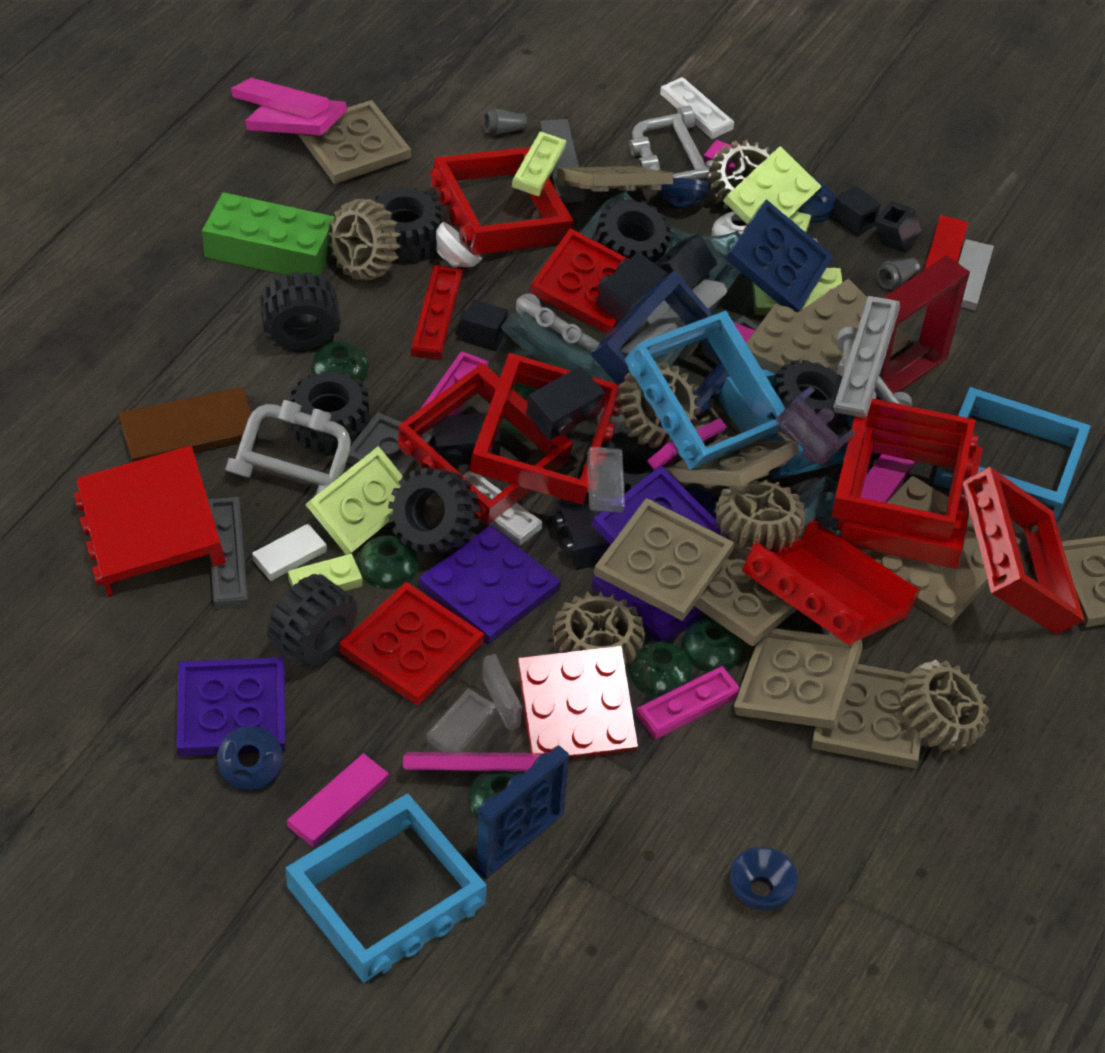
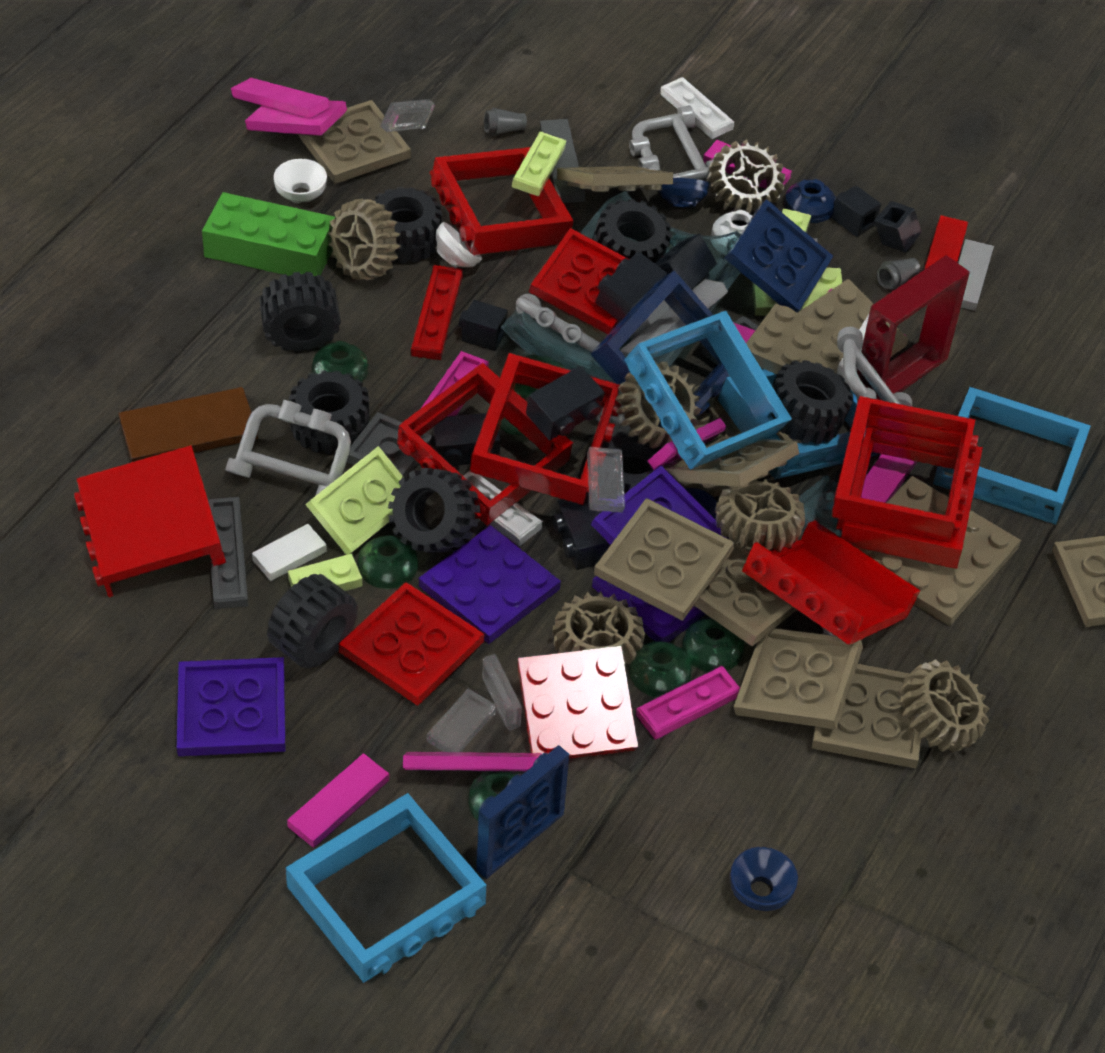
dark blue piece [217,726,283,792] -> none
yellowish green plate [723,146,821,224] -> none
clear purple window [775,386,856,467] -> none
light grey tile [833,296,900,418] -> none
red window [962,467,1084,635] -> none
none -> white piece [274,159,327,204]
none -> clear tile [380,99,435,132]

